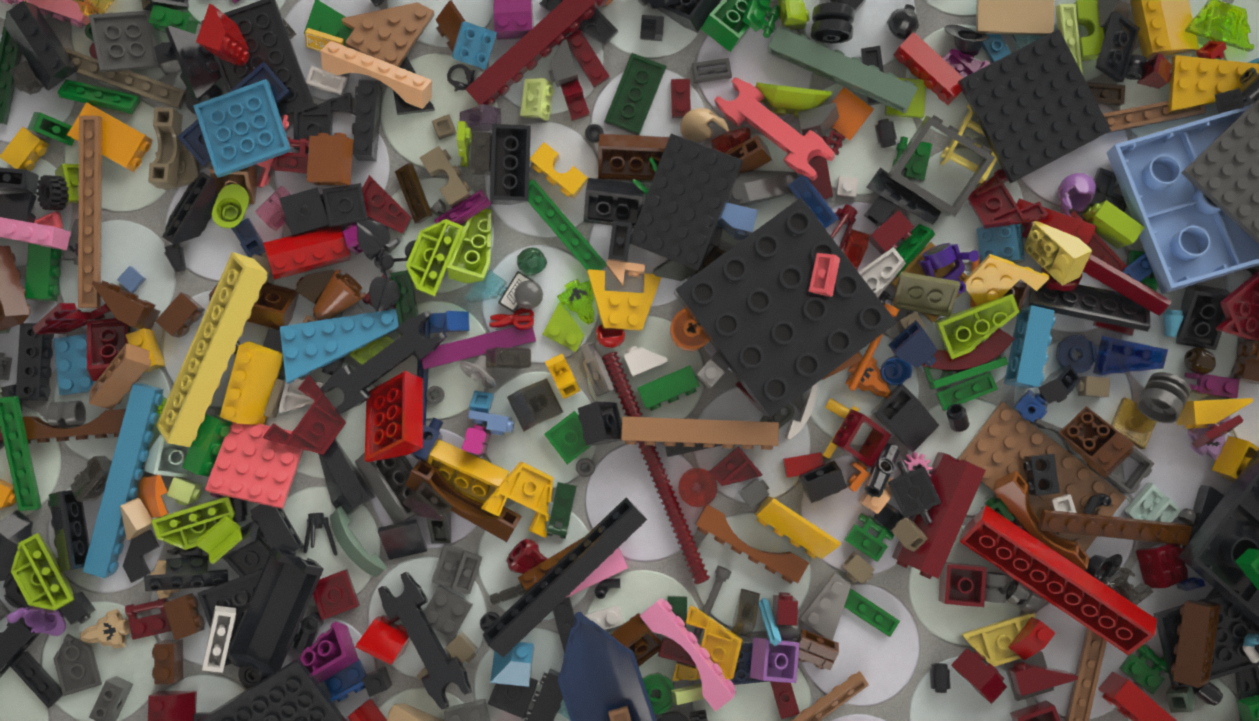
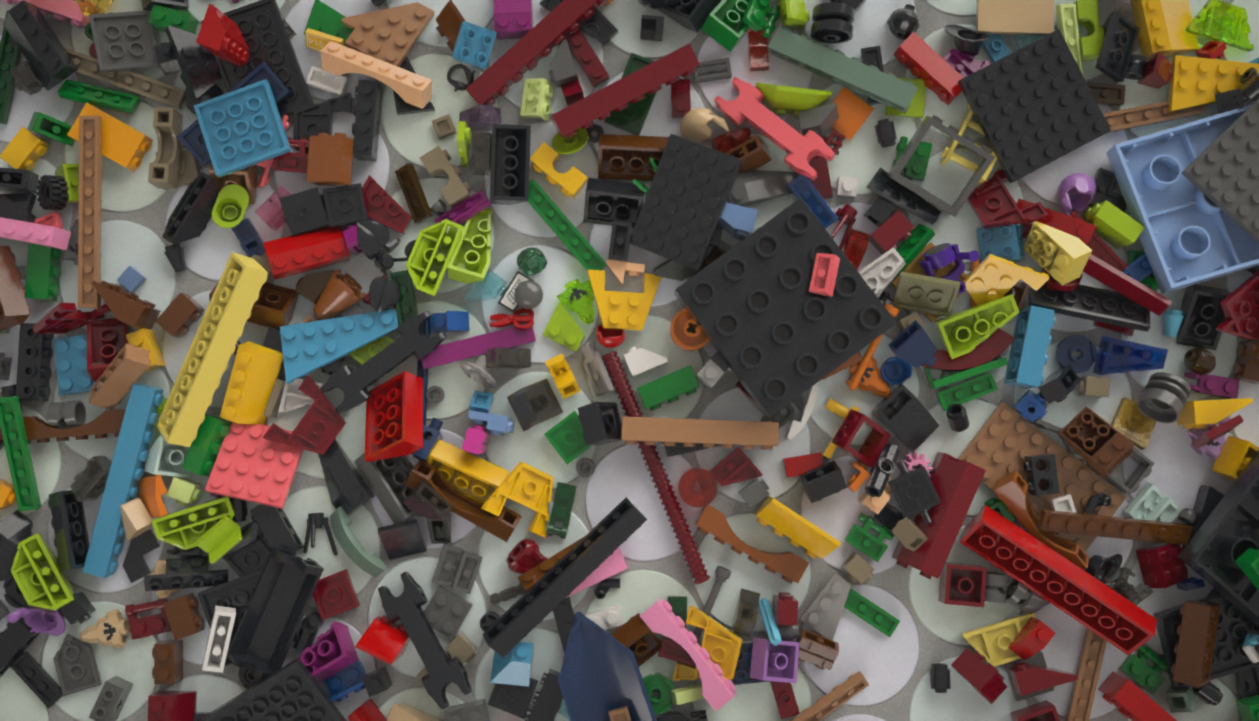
none -> dark red brick [549,43,700,138]
none -> lime dish [552,127,589,154]
none -> clear red slope [747,30,769,71]

